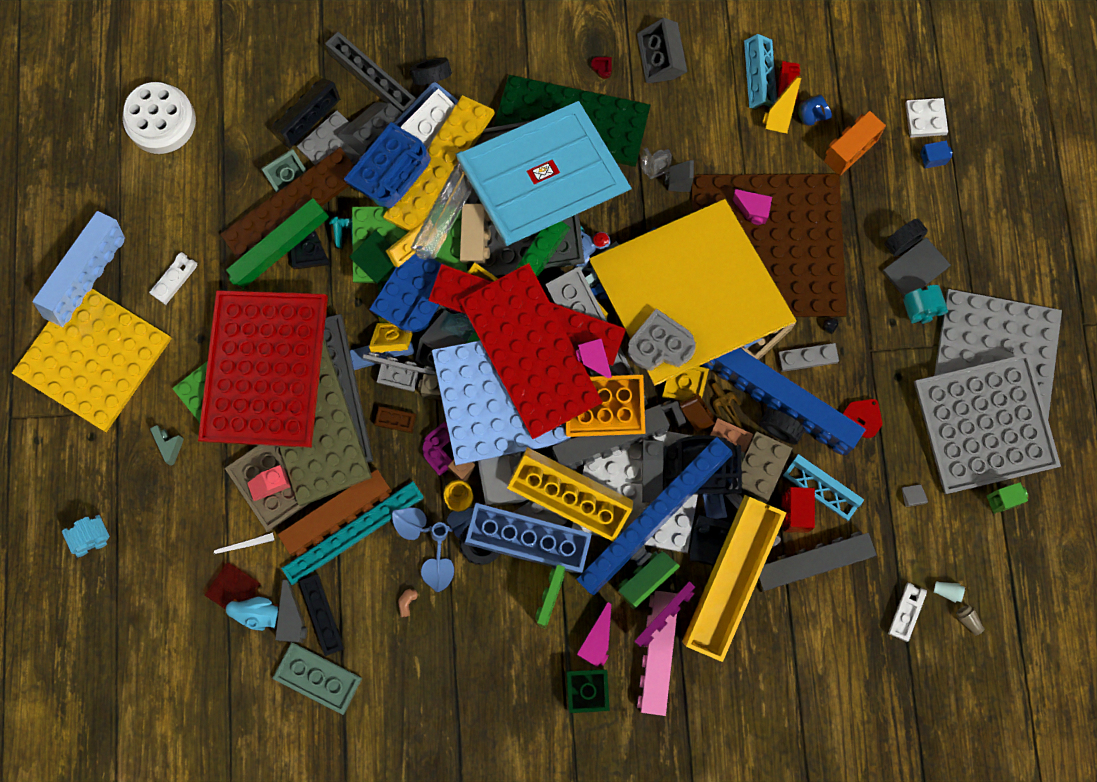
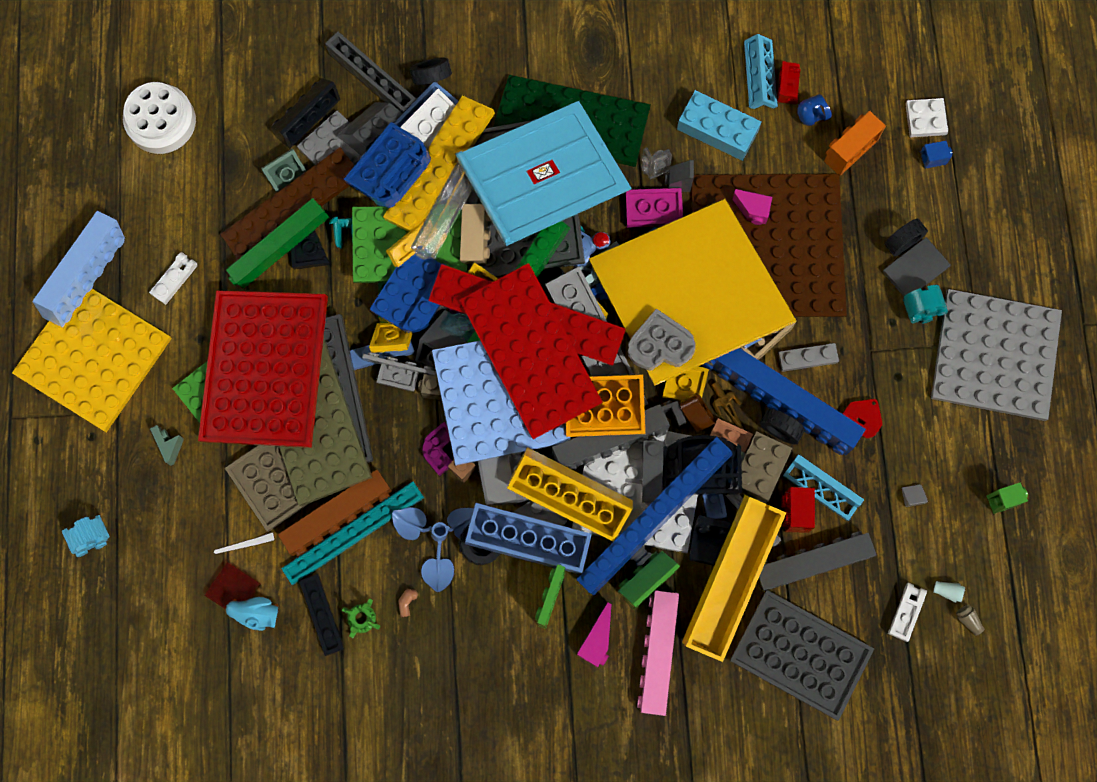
coral slope [247,465,291,501] -> none
sand green tile [272,642,362,715] -> none
dark grey slope [275,580,308,643] -> none
dark green tile [349,230,395,284] -> none
reddish brown plate [374,406,417,434] -> none
yellow hair [443,479,474,512] -> none
dark green brick [567,669,610,713] -> none
dark pink slope [576,339,612,378] -> none
dark red tile [591,57,612,79] -> none
magenta plate [634,581,695,648] -> none
dark grey slope [637,18,687,83] -> none
yellow slope [763,76,801,133] -> none
black hinge [823,318,839,334] -> none
light grey plate [914,353,1061,494] -> none
none -> bright green piece [342,598,380,638]
none -> dark pink plate [626,188,683,228]
none -> medium azure brick [677,90,761,161]
none -> dark grey plate [729,590,874,721]

